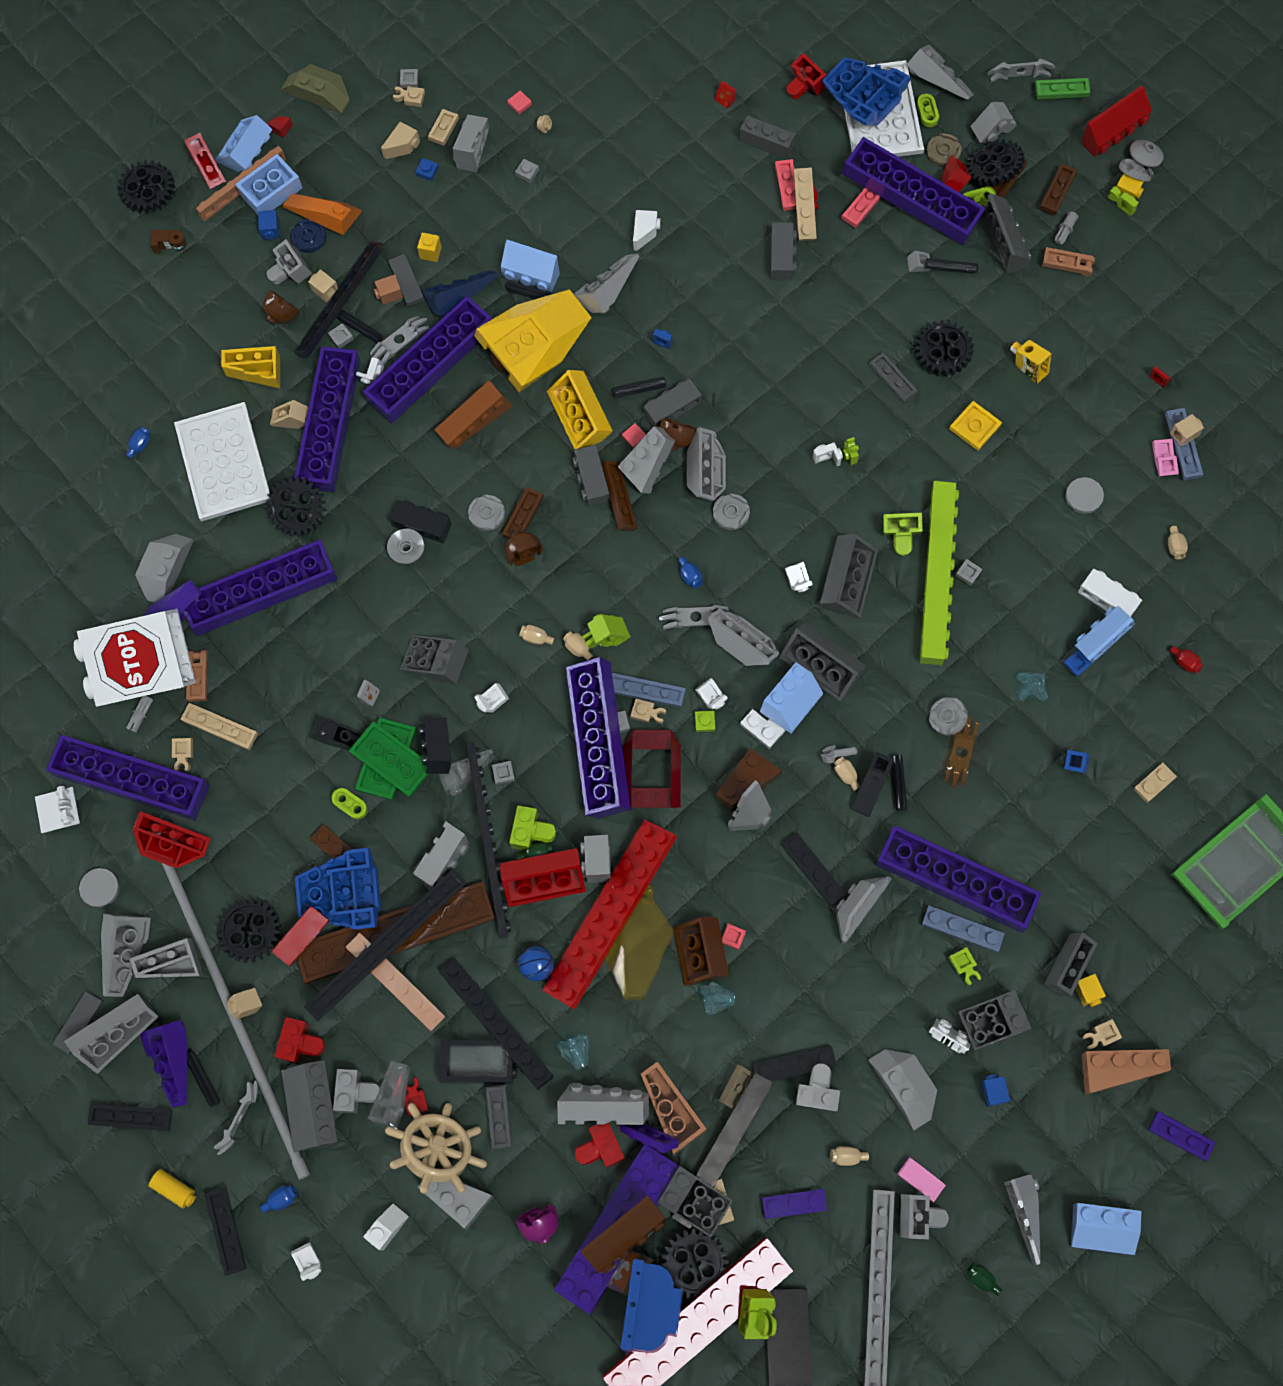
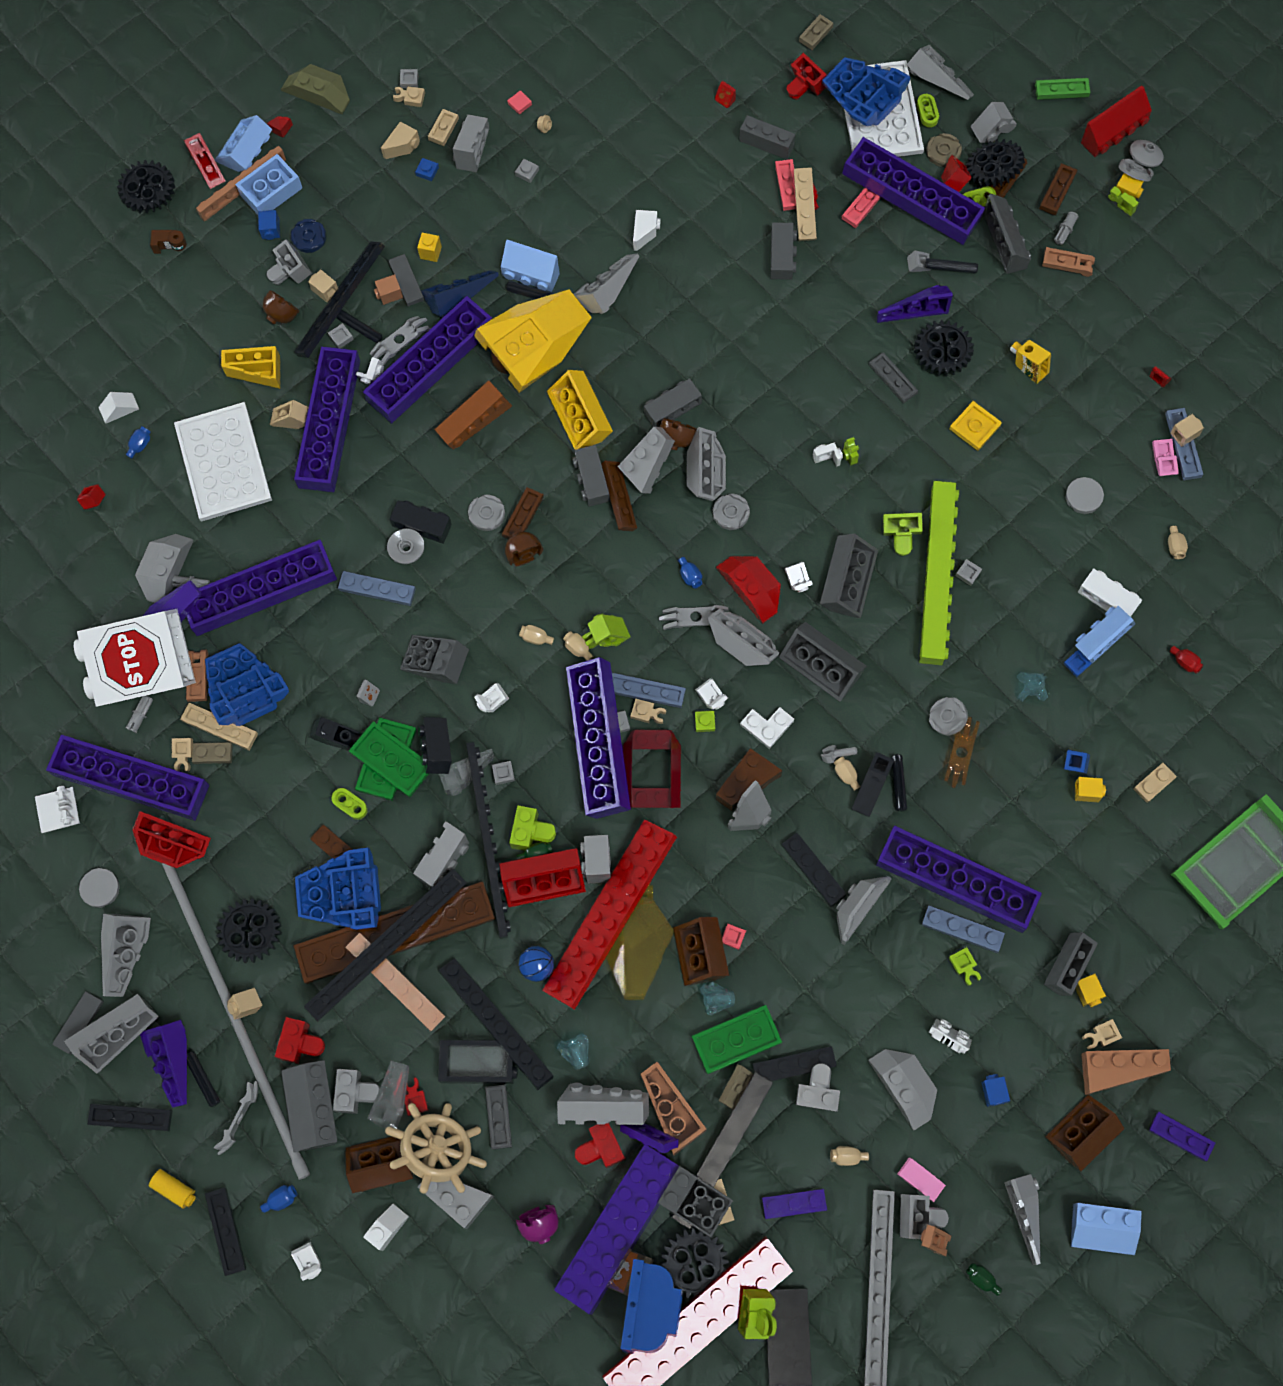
light grey wedge [130,938,204,978] -> none
black gear [266,476,326,536] -> none
red slope [272,906,329,966] -> none
orange wedge [283,193,362,235] -> none
reddish brown slope [581,1195,667,1274] -> none
black axle [613,377,666,398] -> none
coral tile [621,423,646,449] -> none
blue plate [653,329,672,350] -> none
light blue slope [760,662,823,734] -> none
dark grey slope [958,990,1031,1051] -> none
light grey piece [988,59,1055,83] -> none
none -> red slope [77,484,105,509]
none -> white slope [99,392,139,423]
none -> light grey axle [172,575,210,588]
none -> dark tan plate [192,742,233,764]
none -> blue wedge [205,643,289,726]
none -> sand blue plate [338,571,416,606]
none -> reddish brown slope [346,1137,413,1194]
none -> green plate [692,1005,782,1075]
none -> red wedge [716,556,781,624]
none -> dark tan plate [799,14,834,50]
none -> dark purple wedge [877,285,953,323]
none -> nougat plate [921,1224,951,1256]
none -> reddish brown slope [1045,1095,1125,1171]
none -> yellow brick [1075,777,1106,802]

